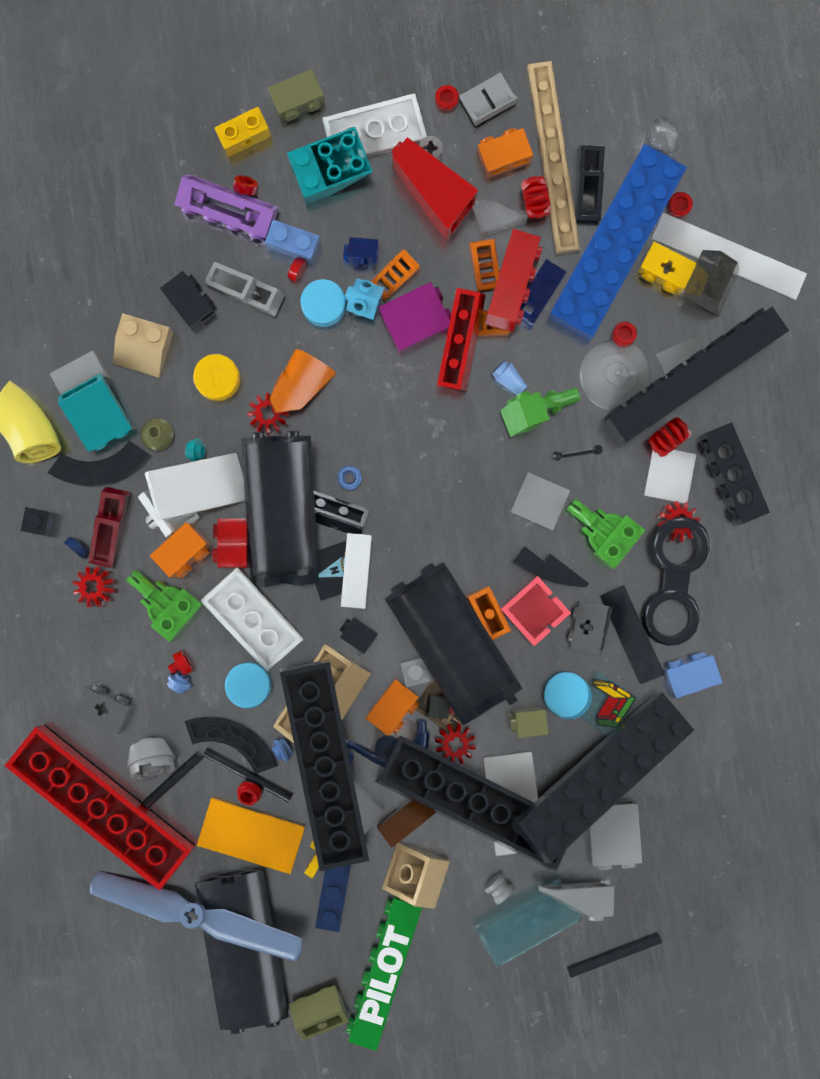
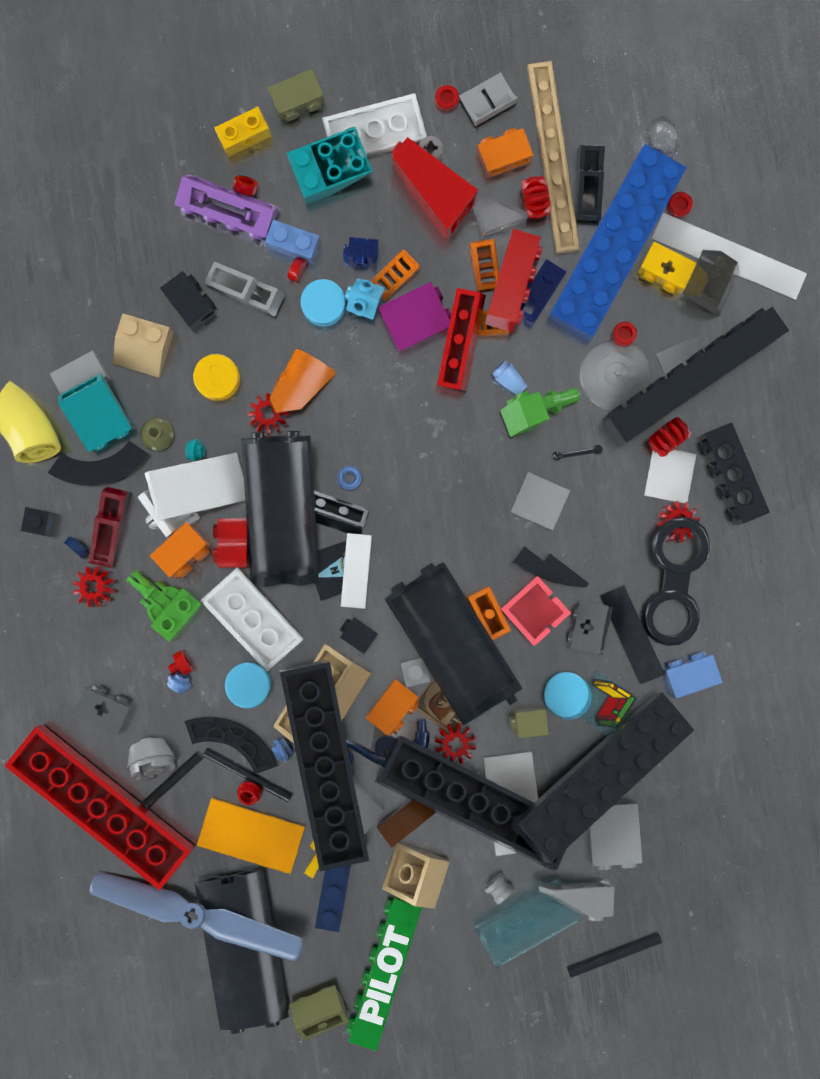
pearl dark grey piece [425,694,455,719] -> none
bright green brick [566,498,645,569] -> none

